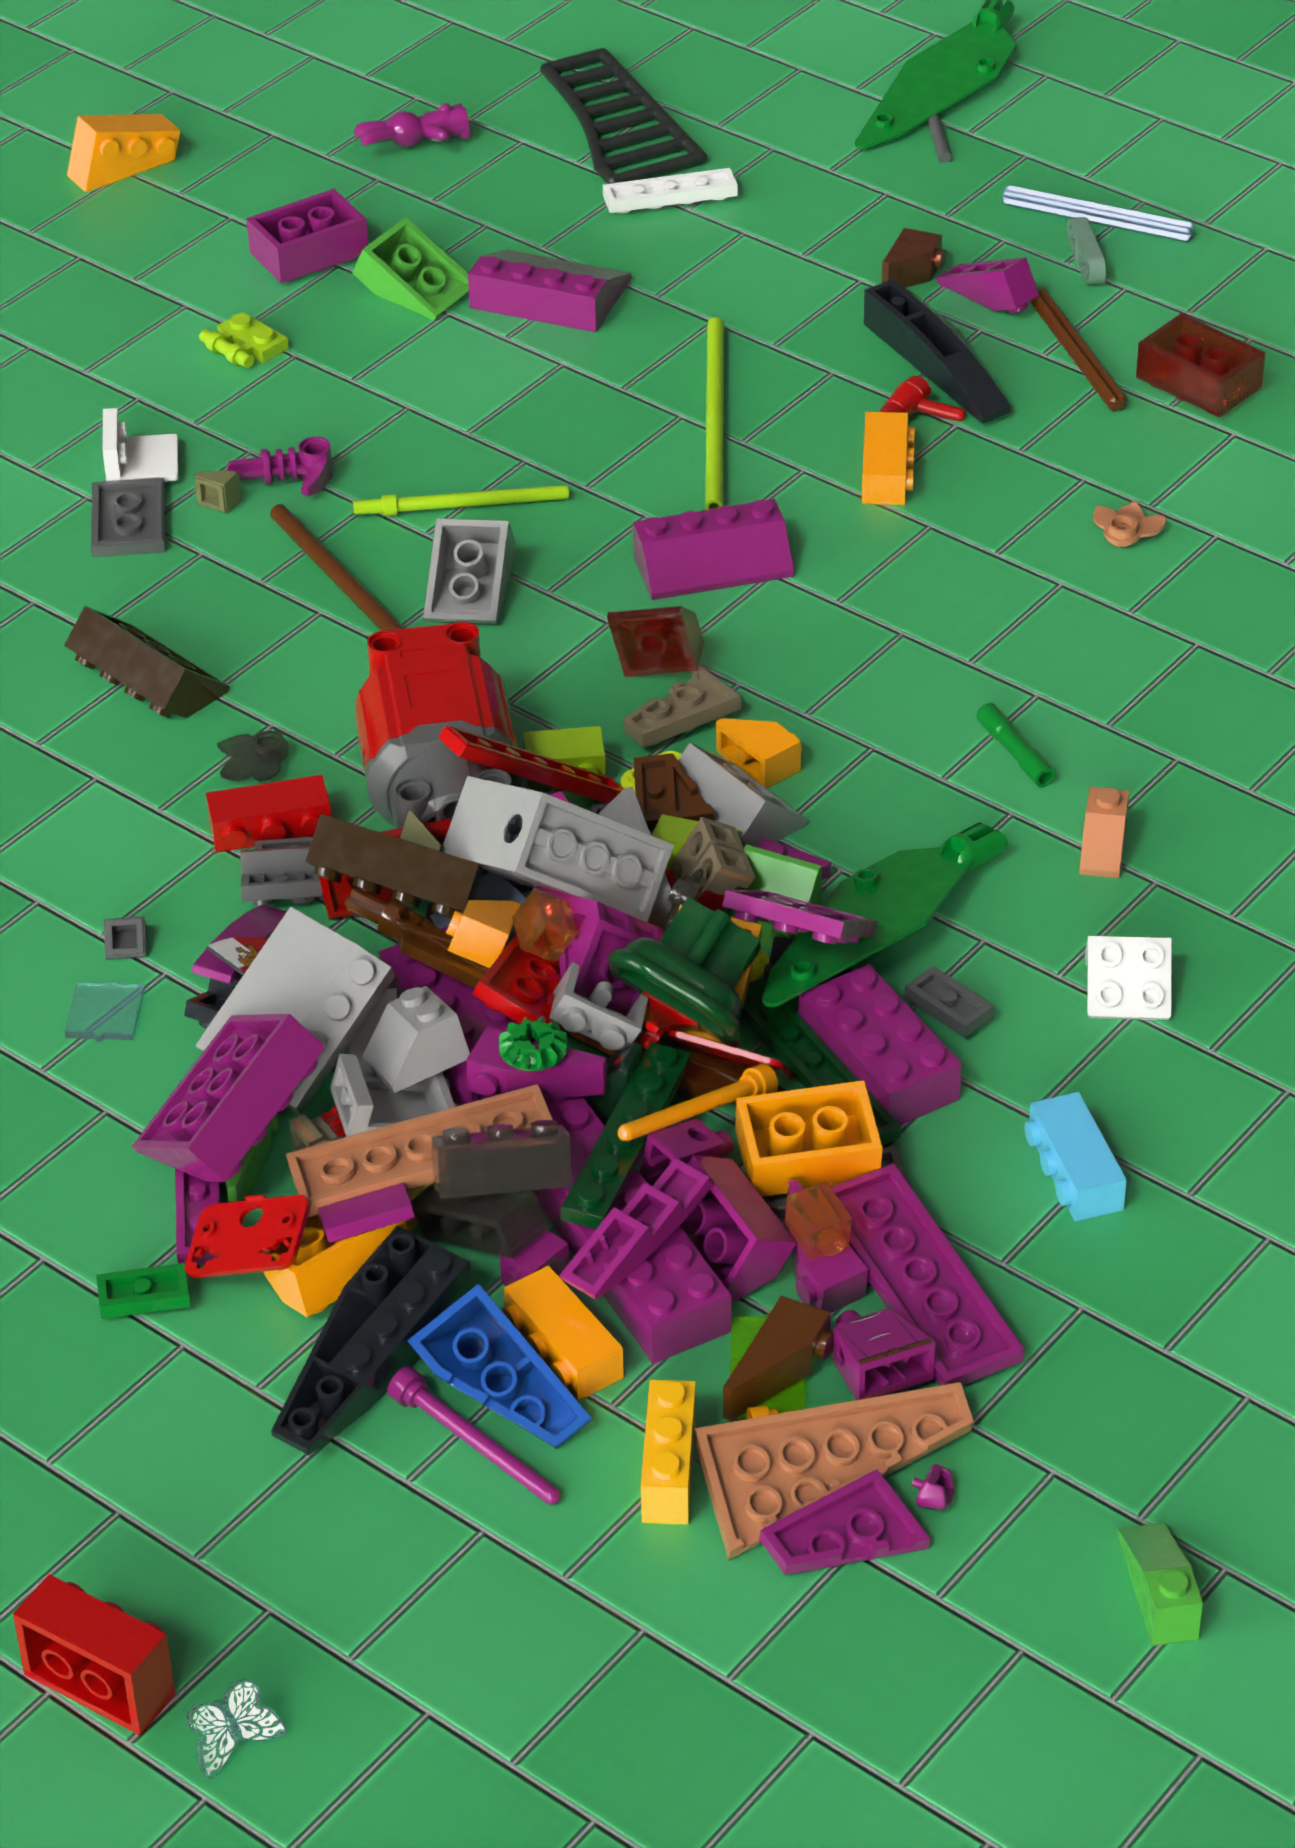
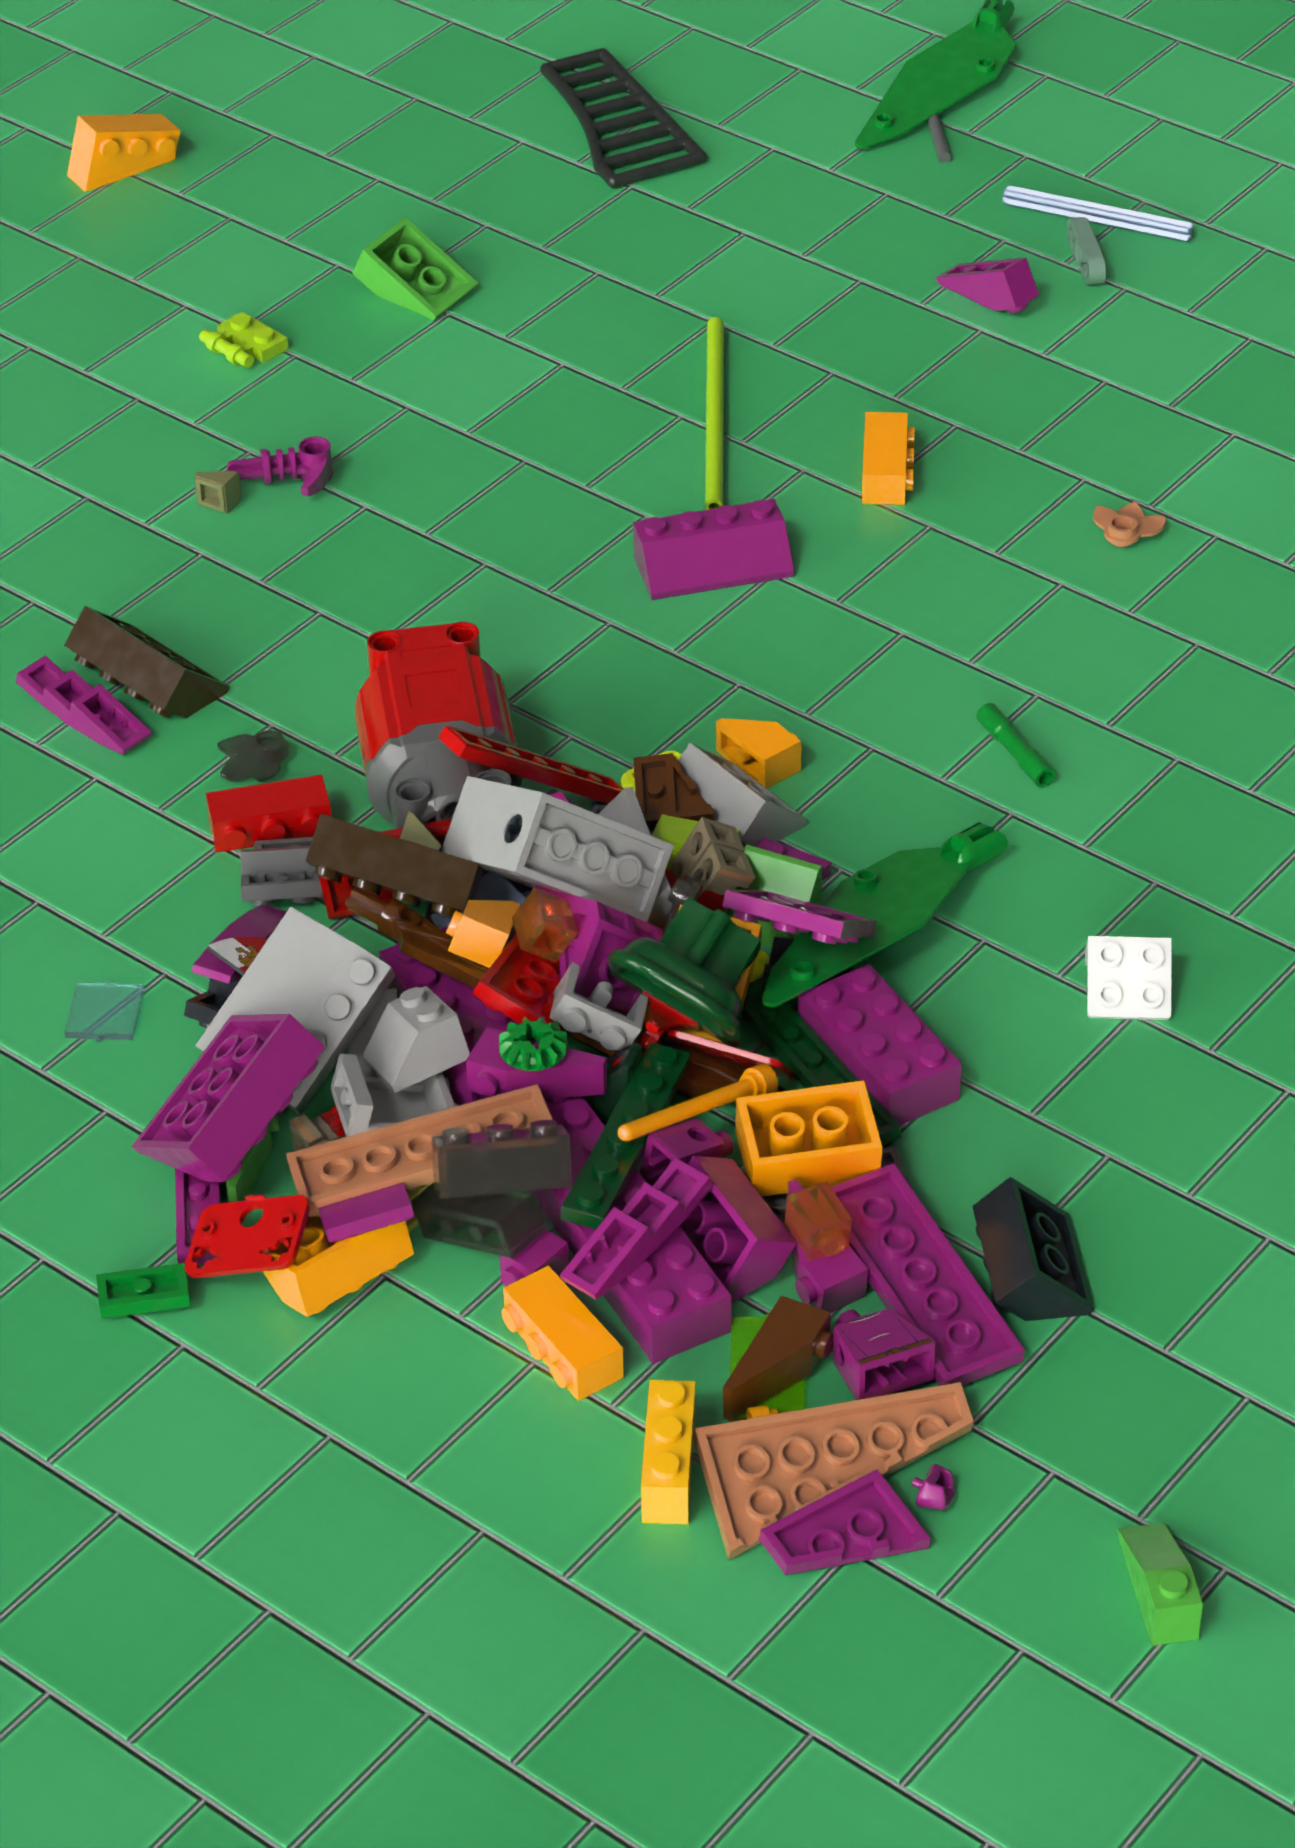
red brick [13,1574,176,1736] -> none
dark grey tile [91,478,165,557] -> none
white bracket [103,408,178,483] -> none
dark grey slope [104,917,147,960] -> none
clear light blue animal [187,1679,287,1779] -> none
magenta brick [246,189,368,283] -> none
reddish brown piece [270,504,404,631] -> none
black wedge [271,1225,474,1455] -> none
lime bar [353,485,569,517] -> none
magenta animal [354,103,470,147] -> none
magenta piece [387,1366,561,1505] -> none
blue wedge [407,1284,592,1449] -> none
light grey slope [423,518,516,624] -> none
magenta slope [468,249,631,332] -> none
lime hinge [523,726,606,791] -> none
white plate [603,168,738,213] -> none
clear red slope [607,606,704,677] -> none
dark tan wing [622,666,742,748] -> none
black wedge [864,279,1011,424] -> none
red piece [880,376,966,421] -> none
copper slope [882,228,946,288] -> none
dark grey plate [904,966,994,1038] -> none
medium azure brick [1024,1092,1127,1222] -> none
reddish brown axle [1031,289,1127,412] -> none
slope [1079,787,1129,878] -> none
clear red brick [1136,313,1265,417] -> none
none -> magenta slope [16,655,152,755]
none -> black slope [972,1177,1094,1321]

